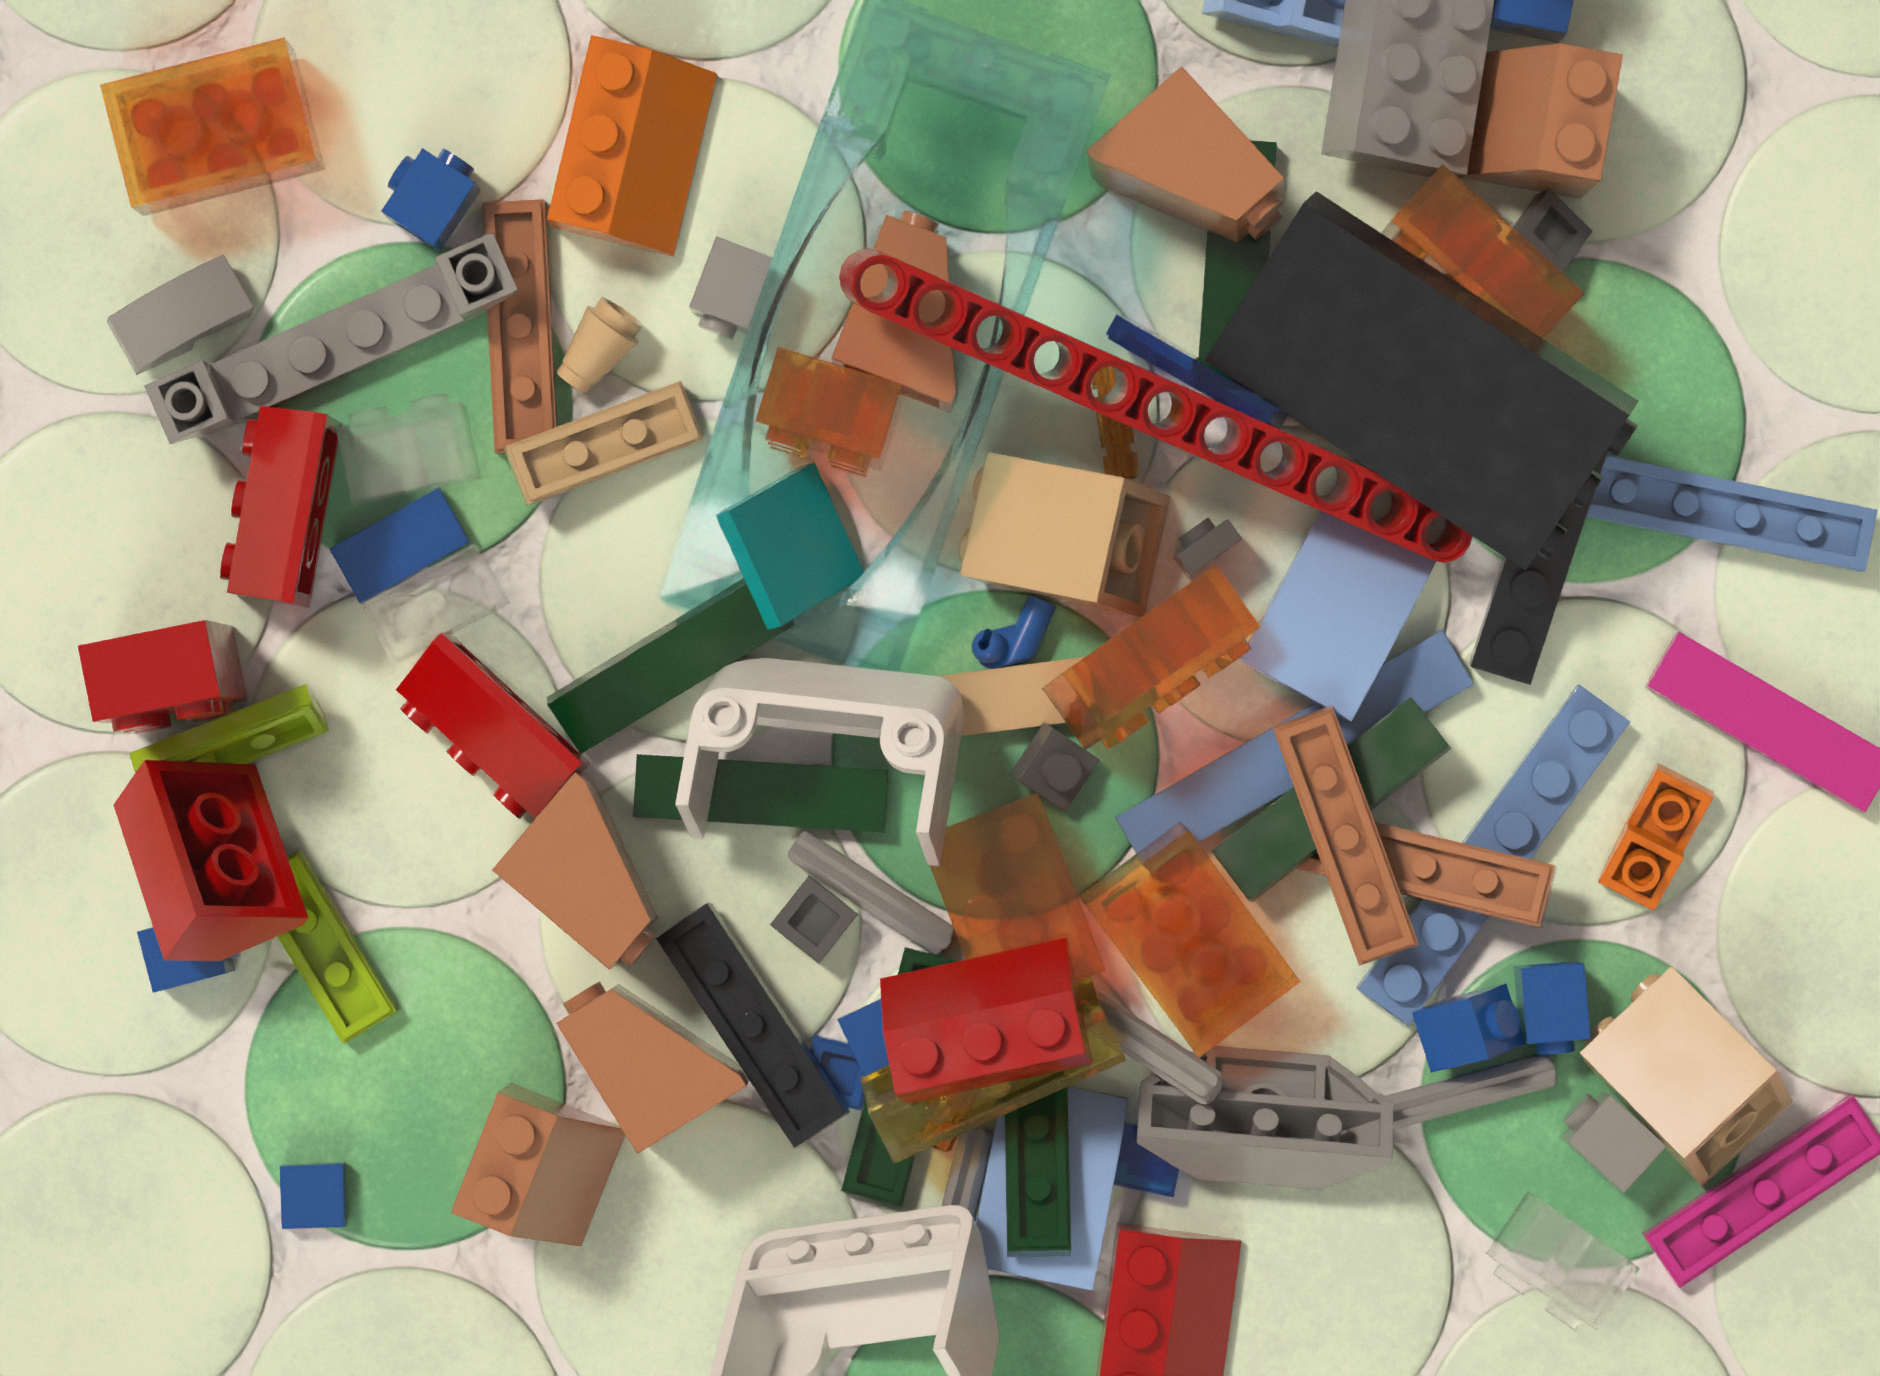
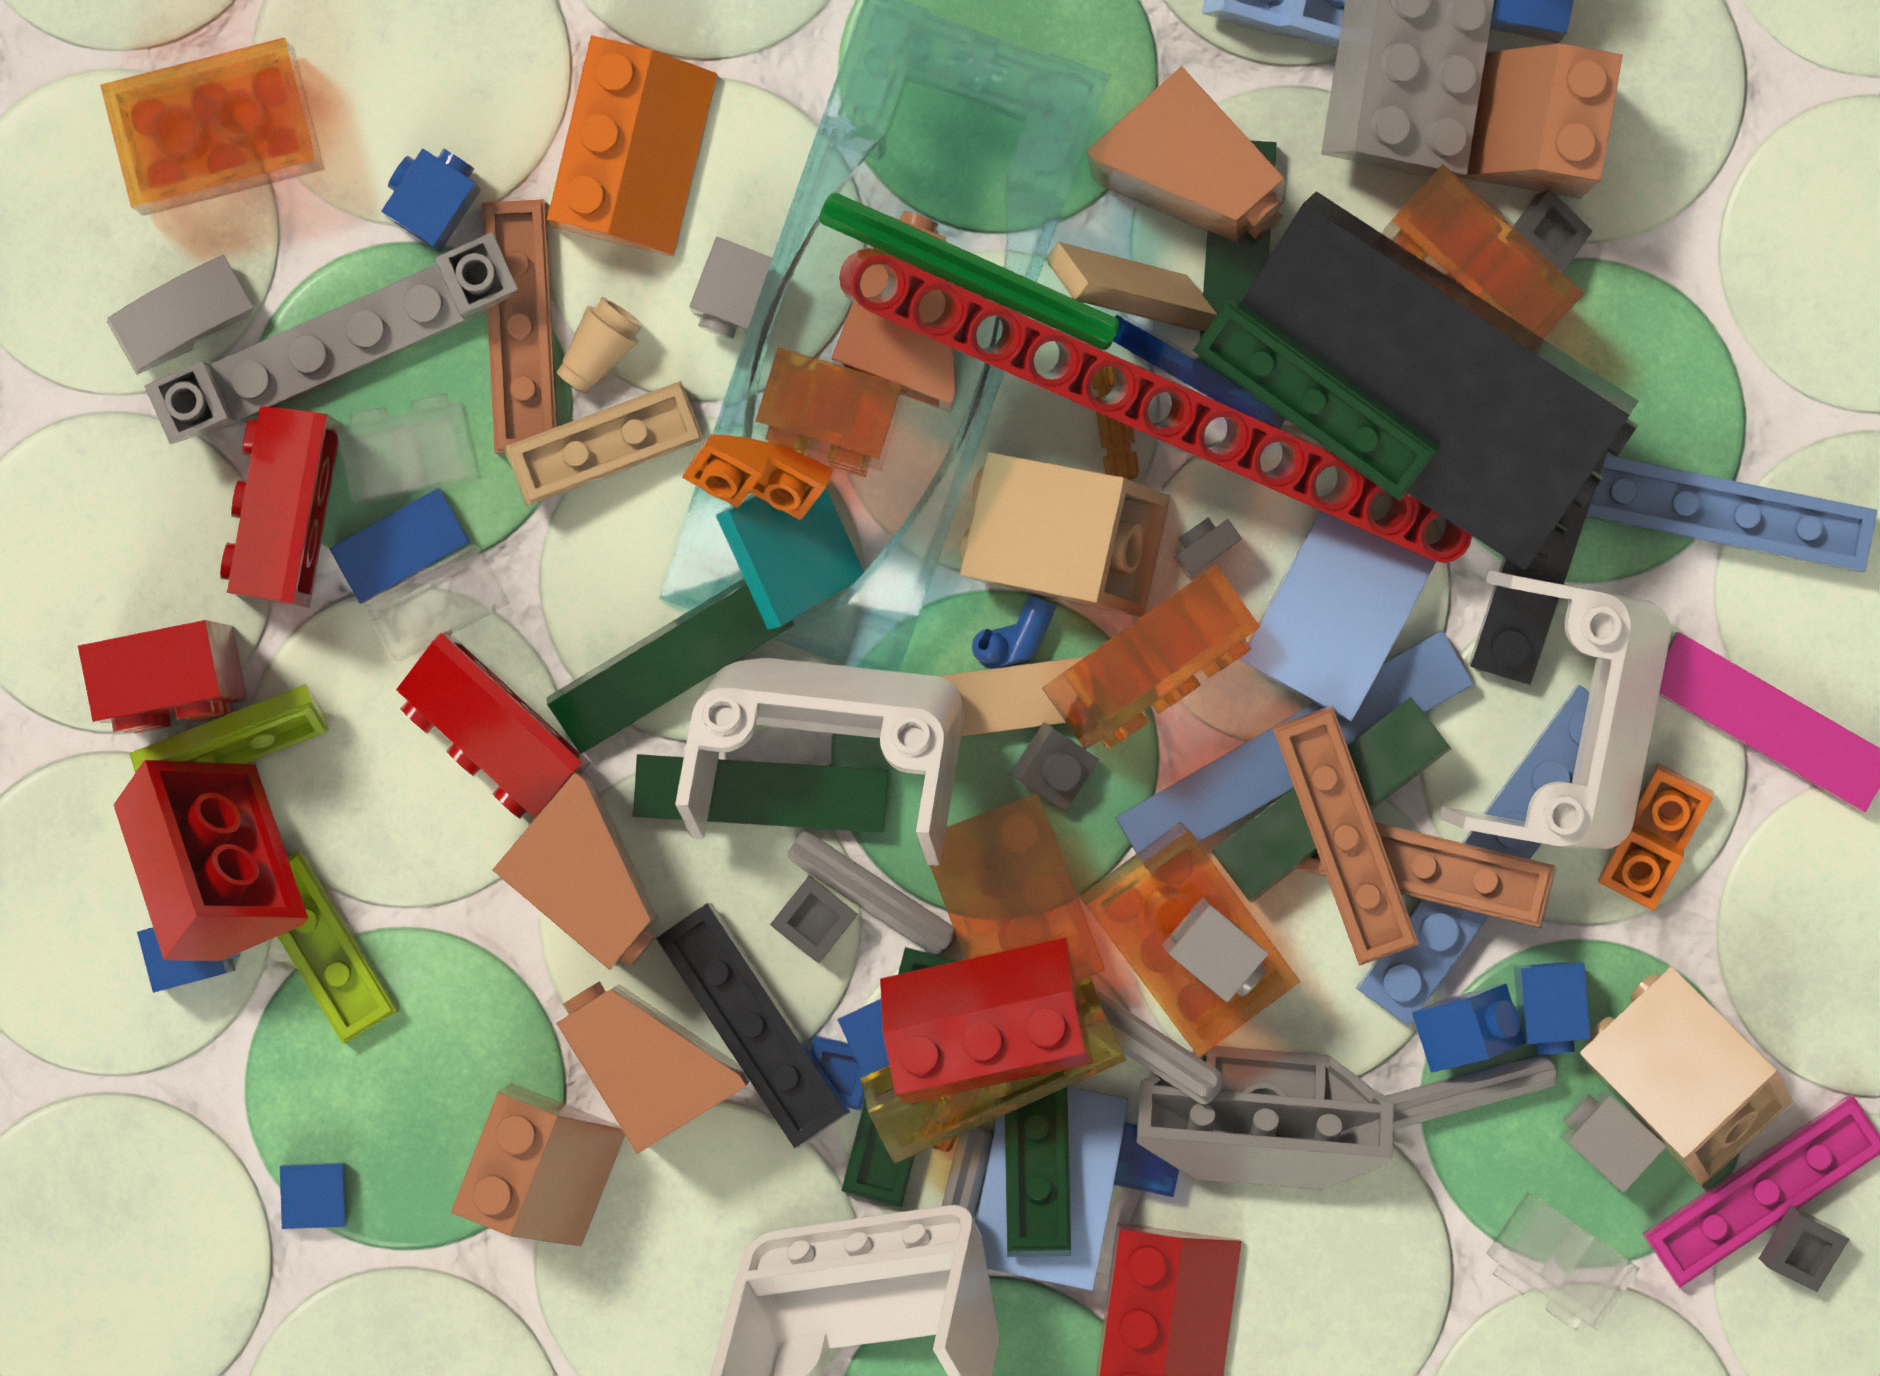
none -> orange slope [682,435,833,520]
none -> green axle [819,192,1120,350]
none -> tan tile [1046,242,1217,331]
none -> light grey brick [1162,897,1269,1003]
none -> dark green tile [1192,296,1440,501]
none -> white windscreen [1440,570,1671,849]
none -> dark grey plate [1758,1205,1849,1292]

